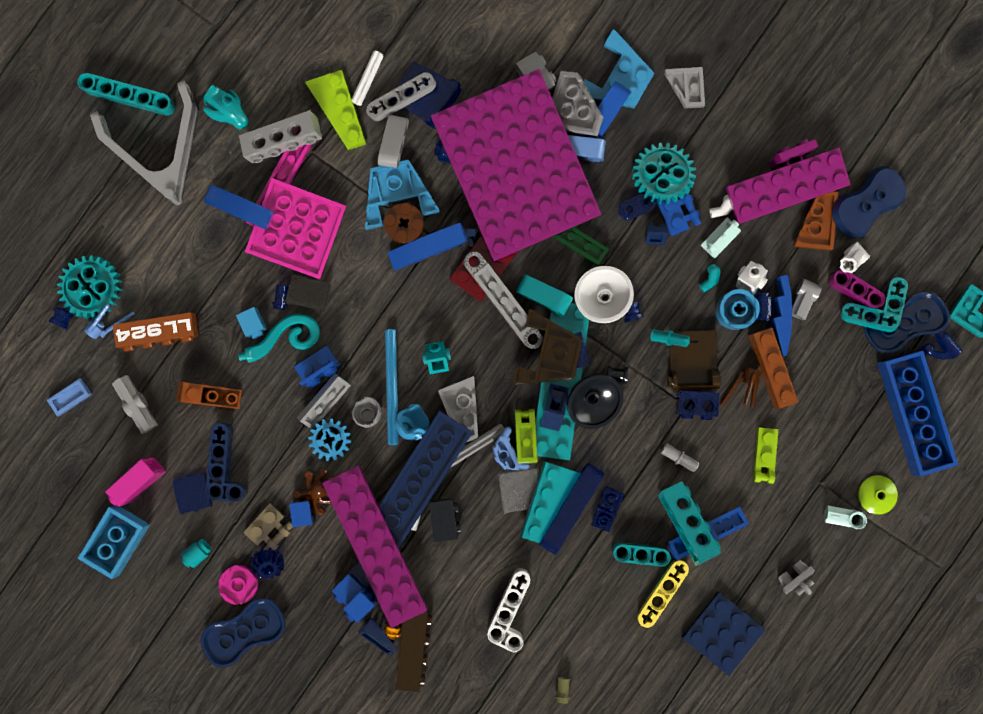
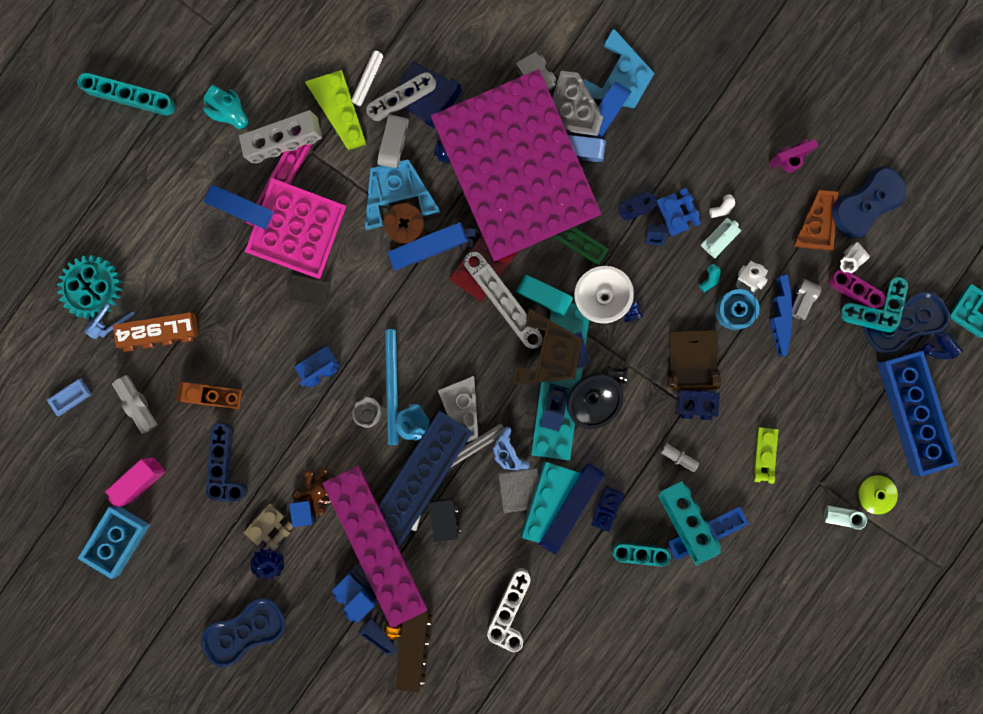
clear blue wheel [49,307,74,329] -> none
light grey piece [90,80,198,205] -> none
clear blue piece [172,473,212,514] -> none
teal brick [181,539,212,568] -> none
dark pink tile [218,565,259,605] -> none
dark azure brick [236,307,267,339] -> none
teal plant [238,314,320,363] -> none
clear blue pin [272,285,289,310] -> none
light grey plate [297,373,351,429] -> none
dark azure gear [308,418,352,461] -> none
teal brick [422,341,451,374] -> none
lime plate [515,409,537,463] -> none
olive pin [555,677,570,704] -> none
teal gear [632,143,696,205] -> none
light yellow beam [637,559,689,628] -> none
teal axle [650,329,690,347] -> none
light grey wing [664,67,705,108] -> none
dark blue plate [682,591,765,676] -> none
reddish brown plant [720,367,761,408] -> none
magenta plate [726,147,850,224] -> none
dark orange brick [748,328,798,409] -> none
clear blue brick [755,293,774,321] -> none
light grey hips [778,560,815,596] -> none

